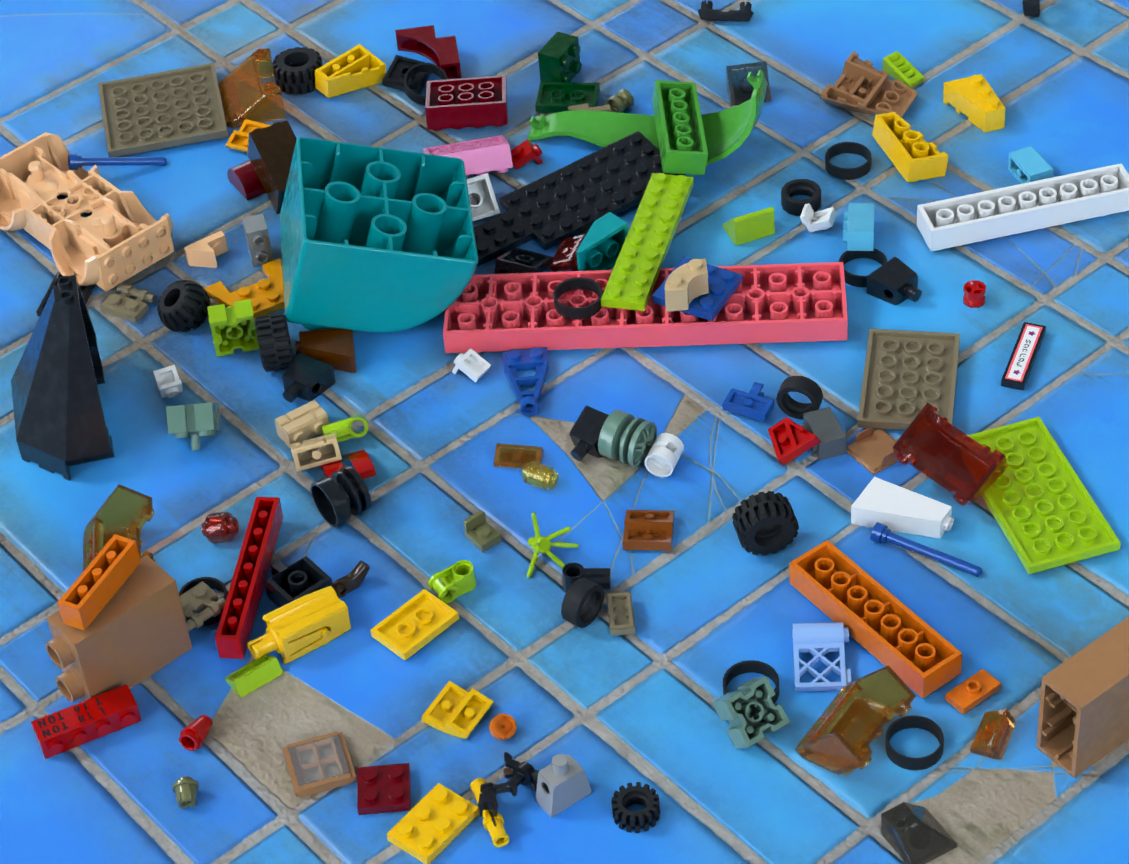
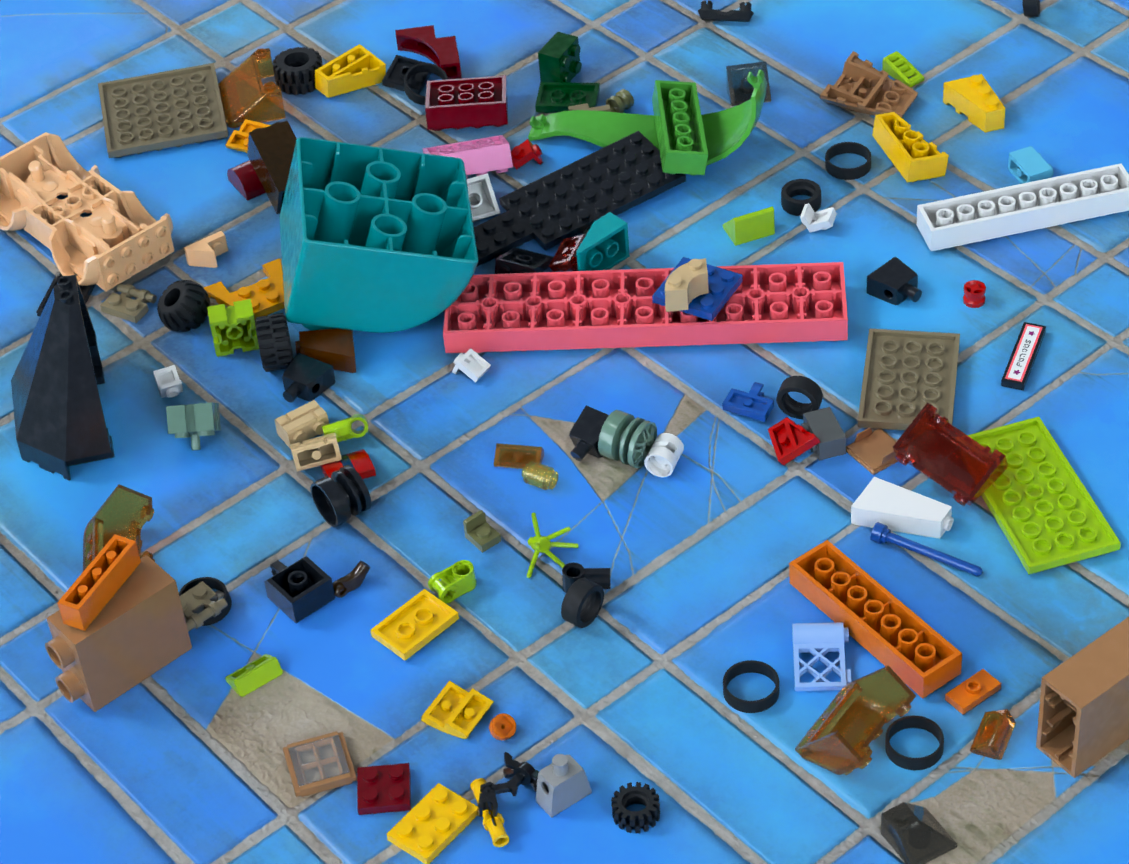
red brick [31,684,142,759] -> none
blue piece [68,154,167,170] -> none
olive hose [172,777,199,808] -> none
red cone [179,715,213,751] -> none
clear red head [201,512,239,544] -> none
red brick [215,497,283,659] -> none
light grey brick [242,214,273,266] -> none
yellow piece [247,586,351,664] -> none
blue plate [502,347,549,416] -> none
black tyre [553,277,603,319] -> none
lime plate [601,173,694,311] -> none
dark tan plate [606,592,635,636] -> none
dark orange slope [623,510,674,551] -> none
sand green brick [712,676,790,748] -> none
black tyre [732,491,799,556] -> none
black tyre [839,248,887,287] -> none
medium azure brick [843,203,874,251] -> none

